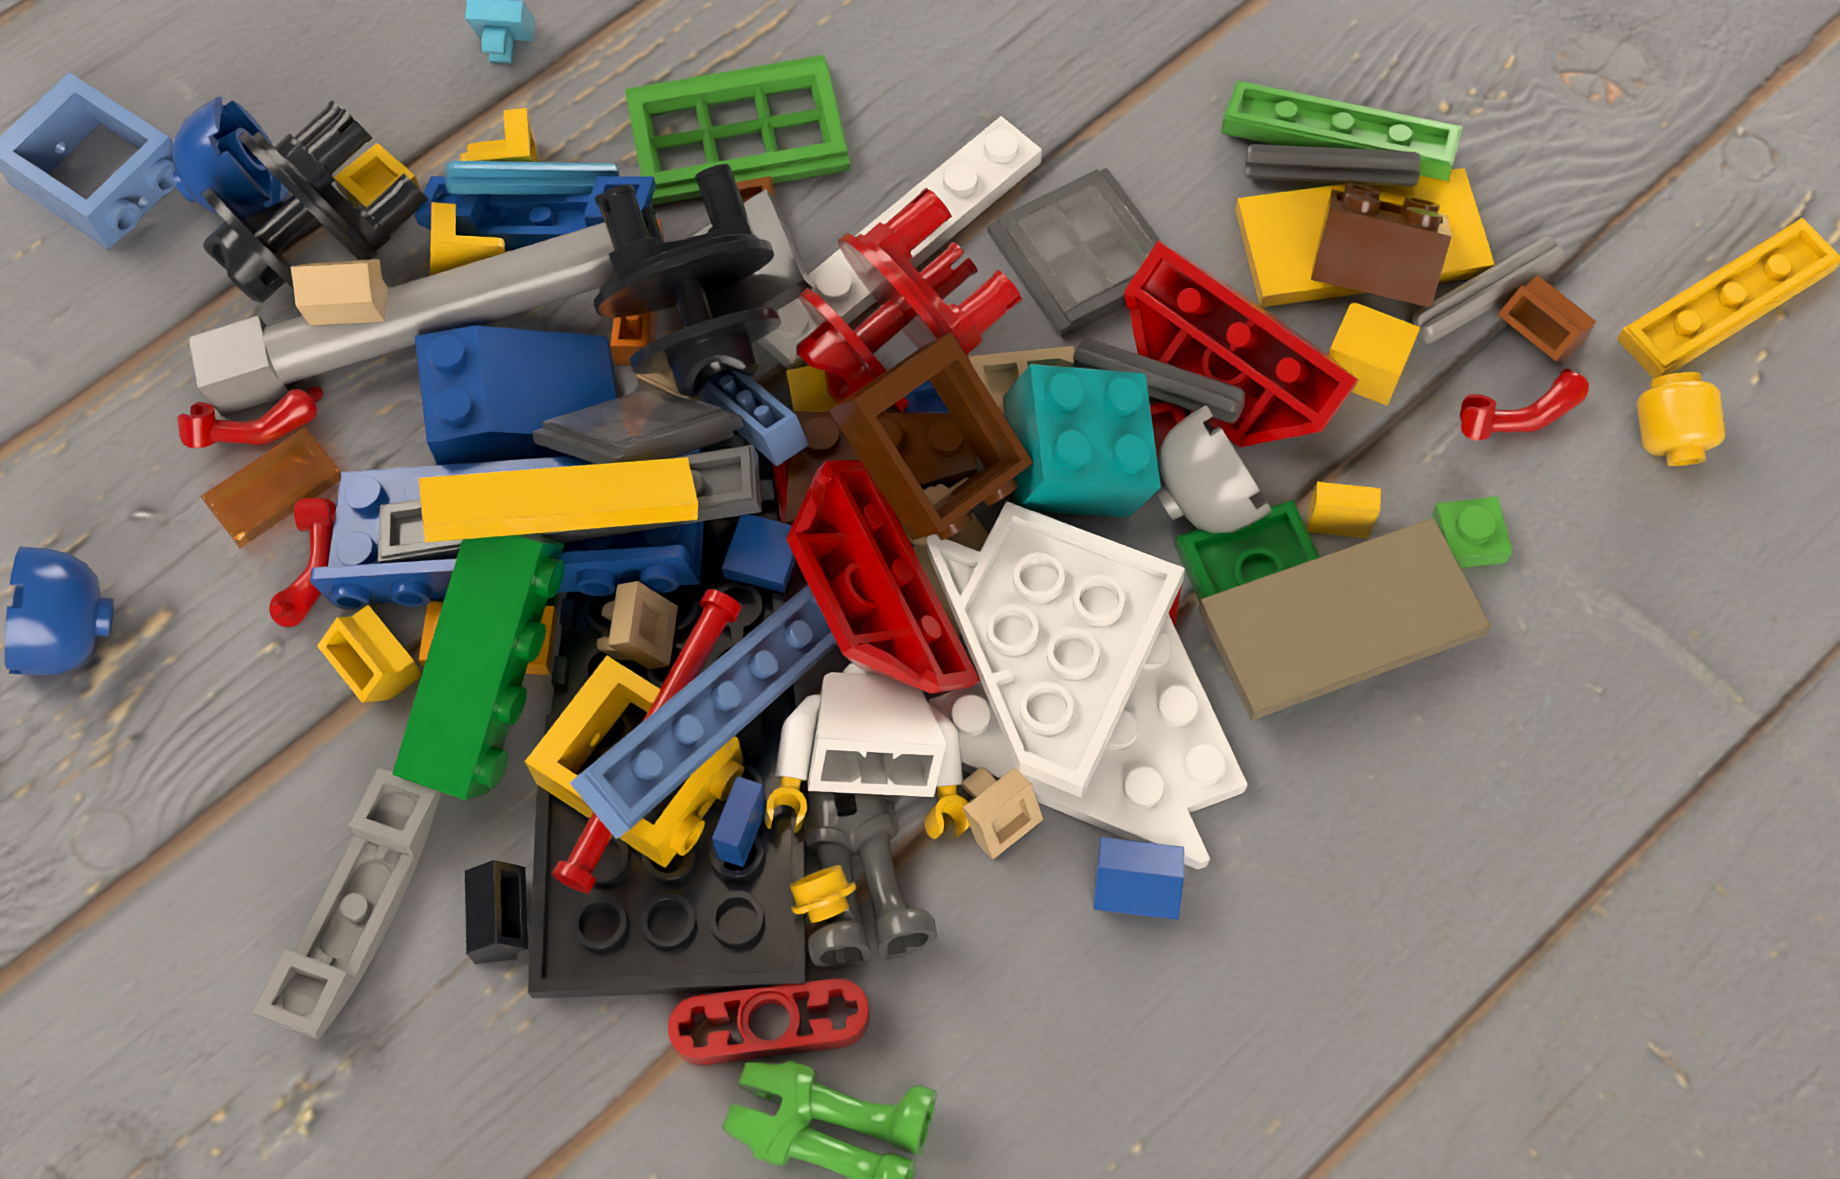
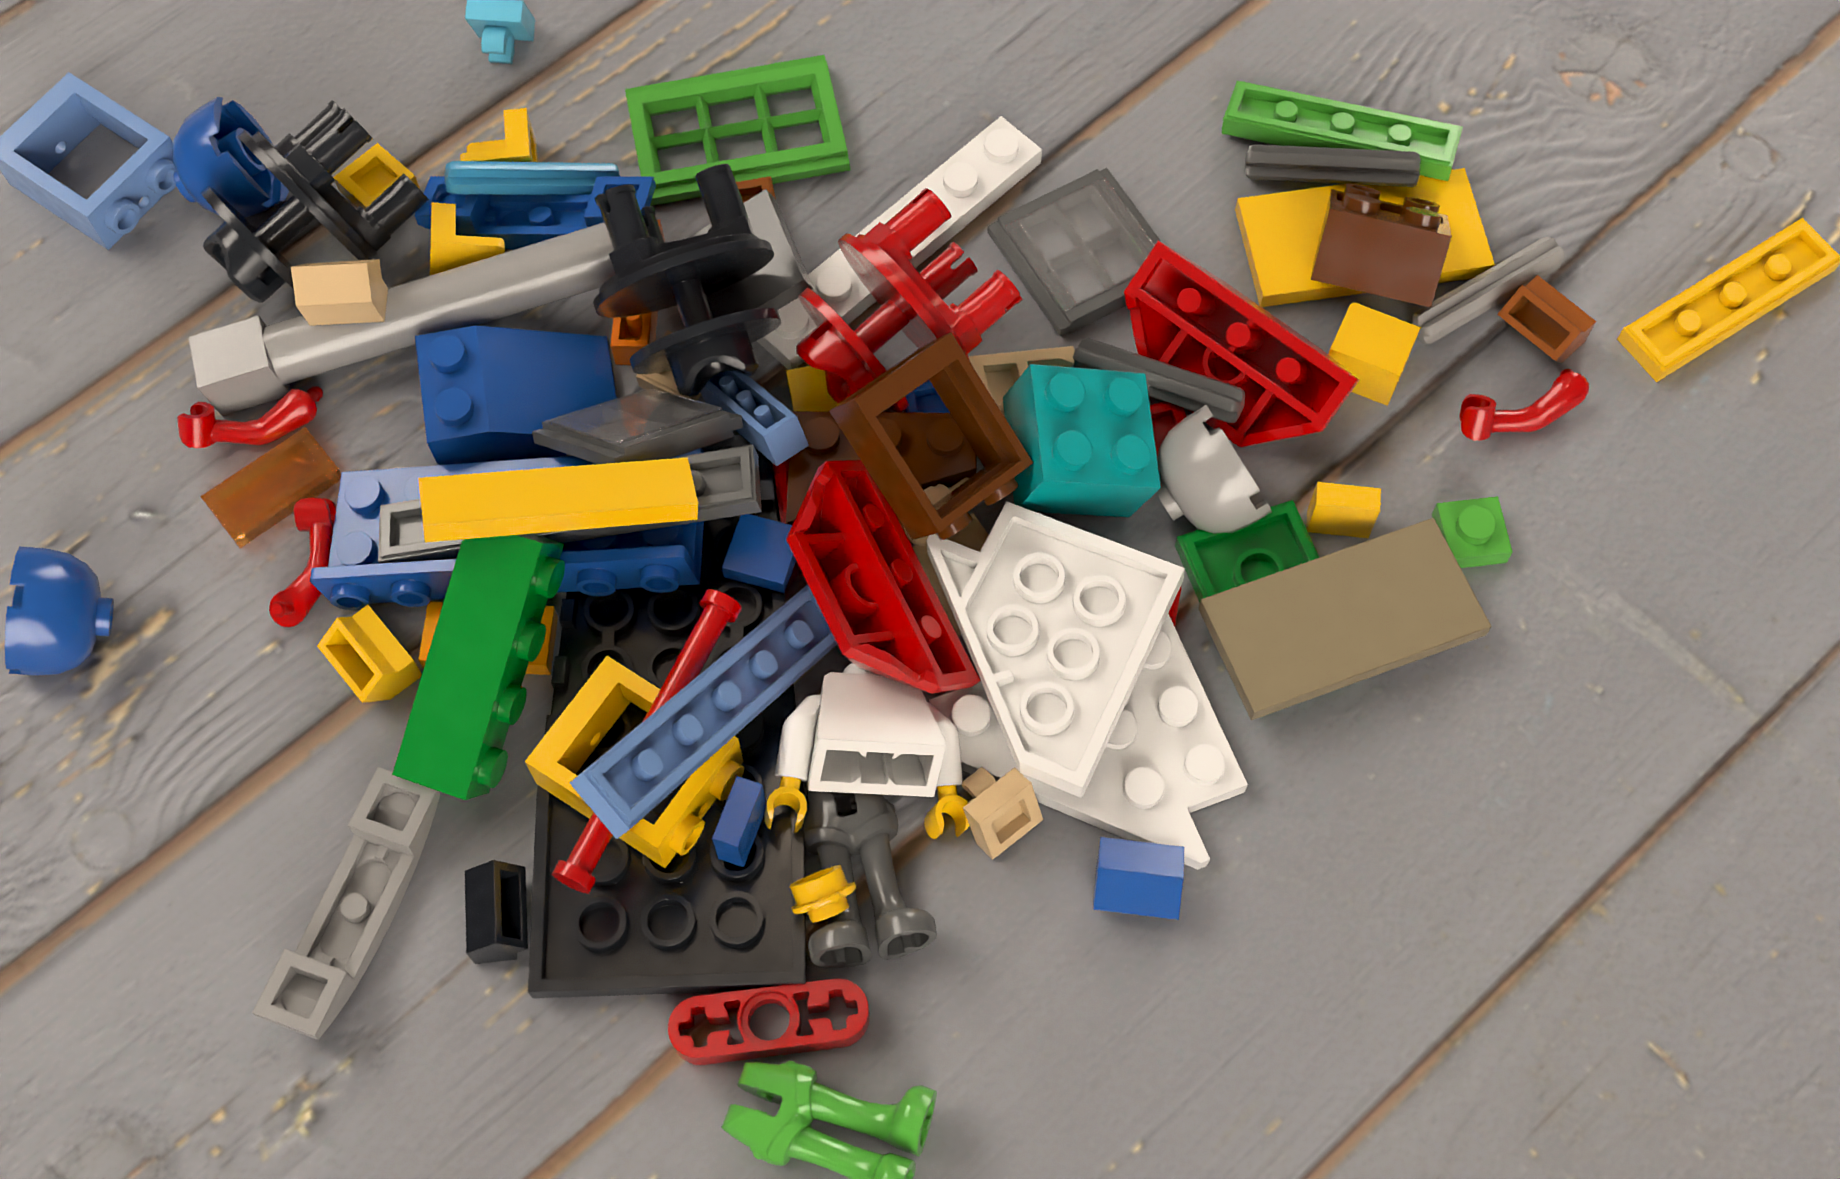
tan tile [597,581,678,669] -> none
yellow head [1636,372,1726,466] -> none

